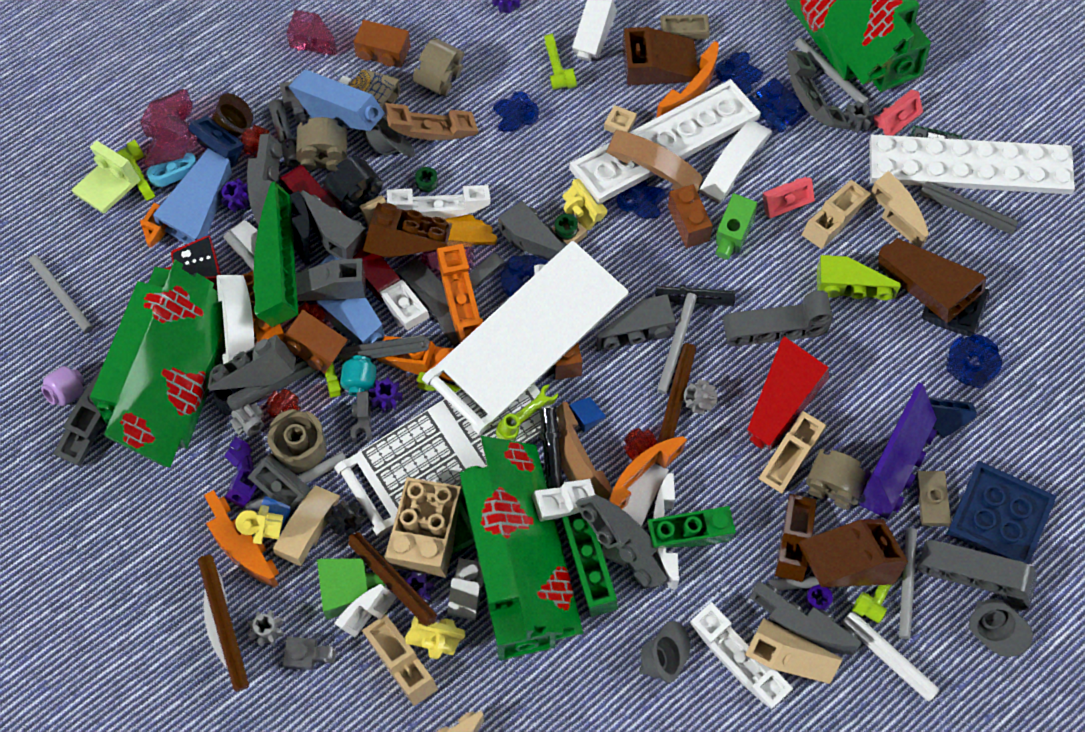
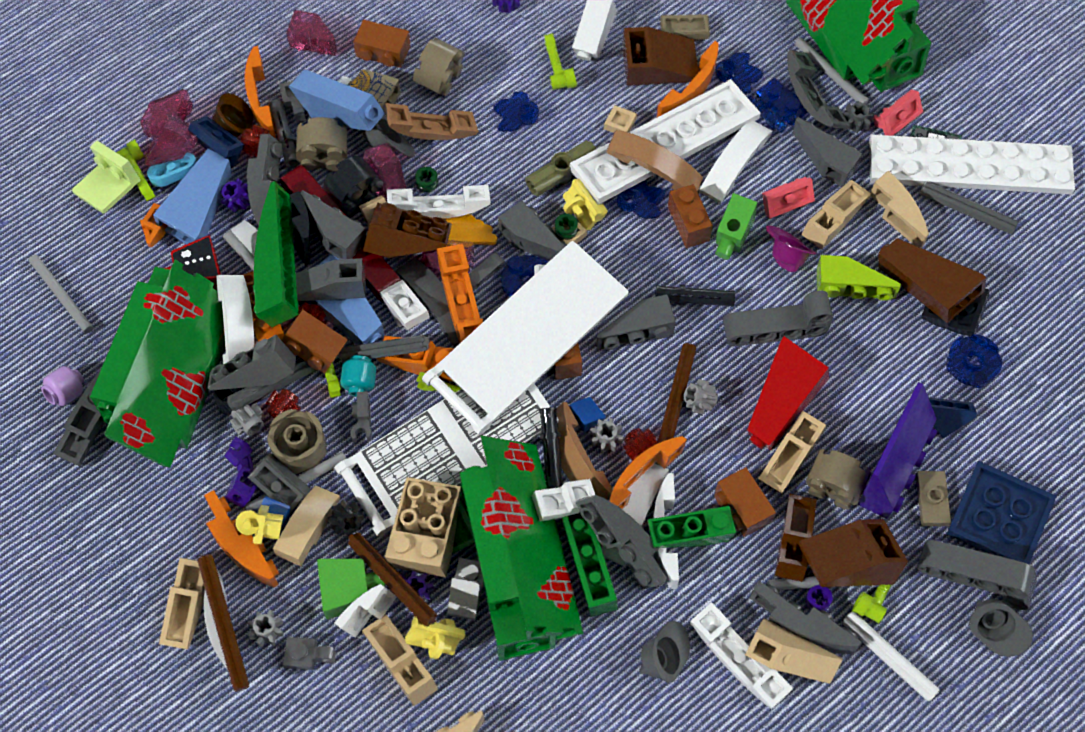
dark purple gear [369,377,402,413] -> none
lime brick [496,384,558,441] -> none
light grey bar [657,293,697,394] -> none
light grey bar [899,528,917,639] -> none
none -> tan slope [159,558,205,649]
none -> orange slope [245,46,276,139]
none -> clear pink slope [363,143,407,203]
none -> olive piece [525,140,596,197]
none -> light grey gear [590,418,624,454]
none -> dark orange brick [714,467,776,537]
none -> magenta piece [765,225,816,272]
none -> dark grey slope [792,117,863,187]

